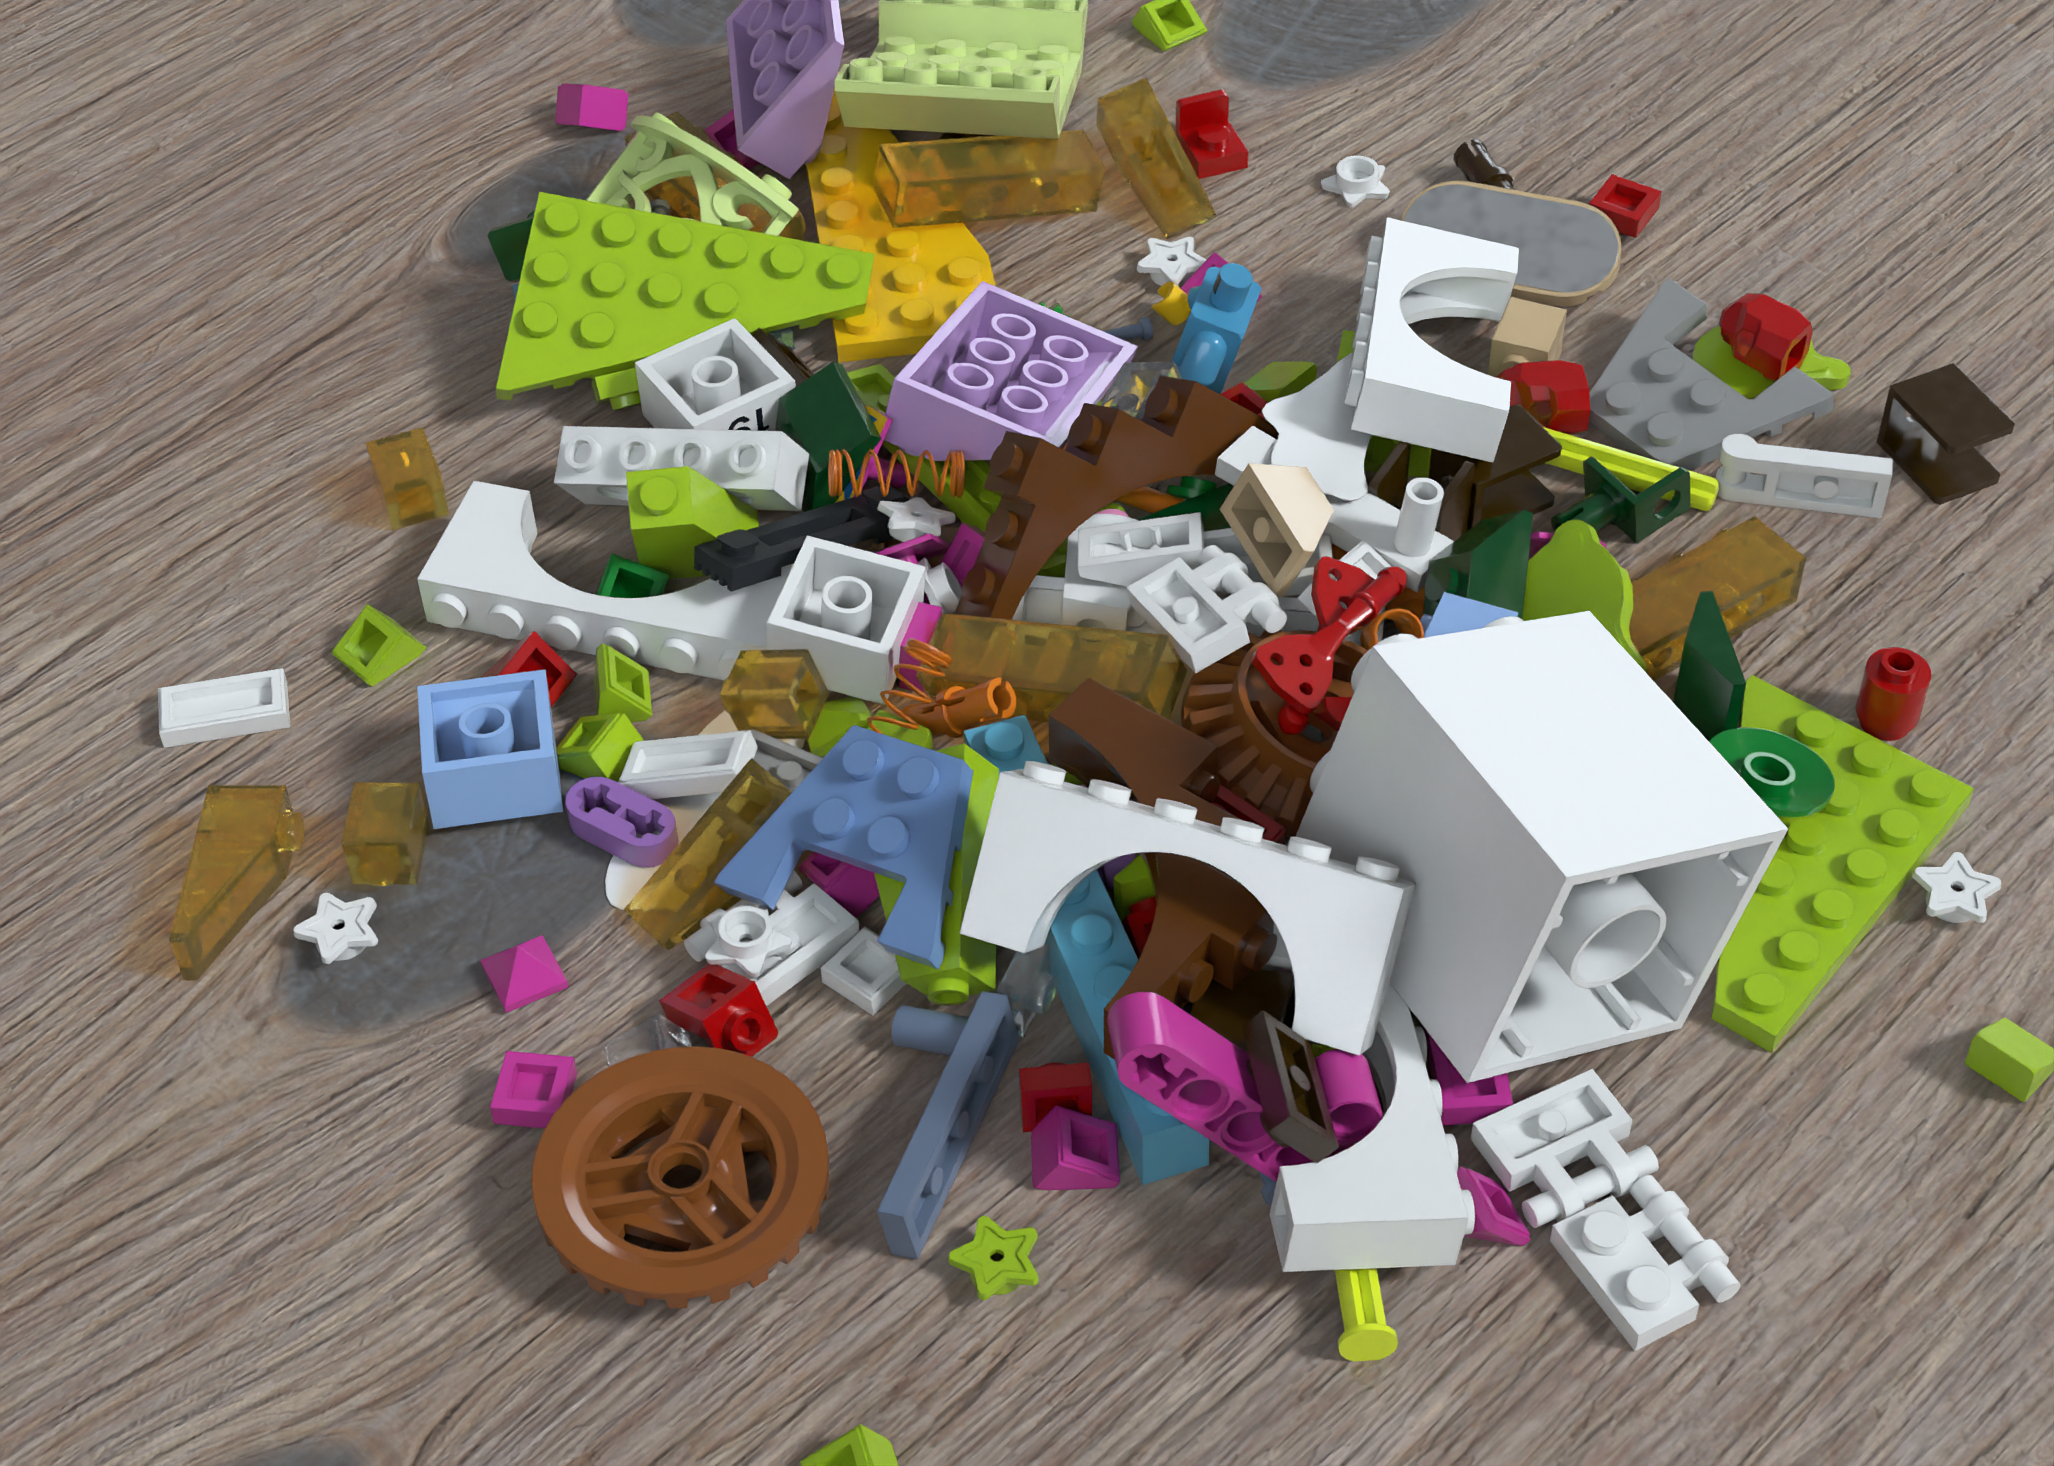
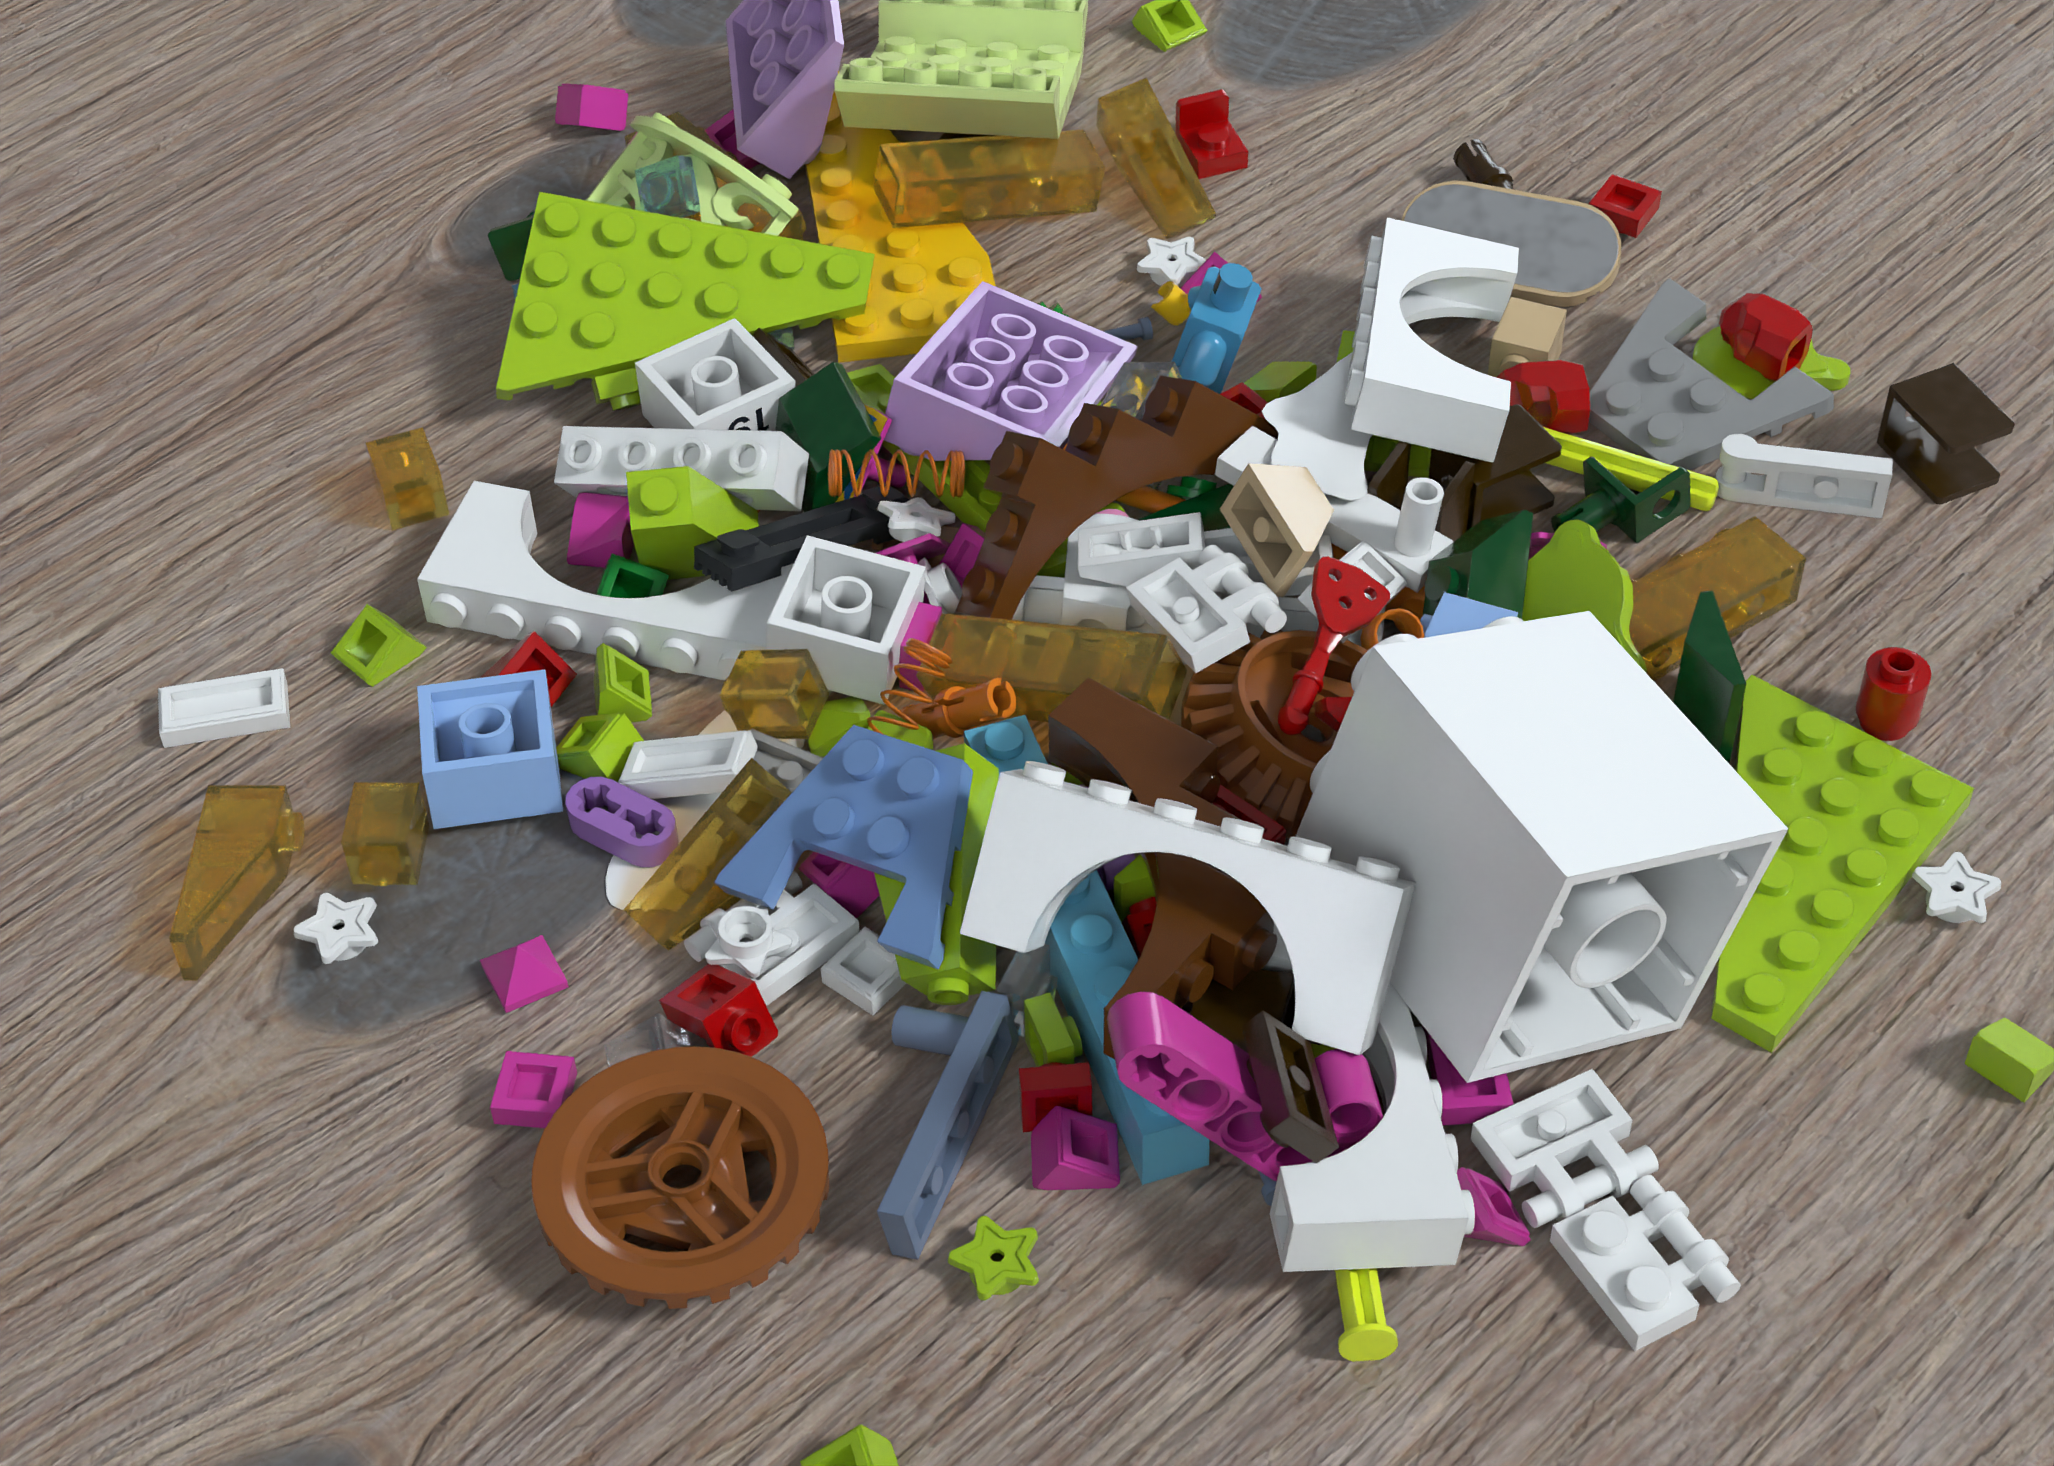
red piece [1251,566,1407,714] -> none
white plate [1321,156,1390,208] -> none
green dish [1709,727,1835,817] -> none
none -> dark pink slope [567,492,634,568]
none -> clear light blue plate [635,155,700,218]
none -> lime plate [1024,993,1083,1067]

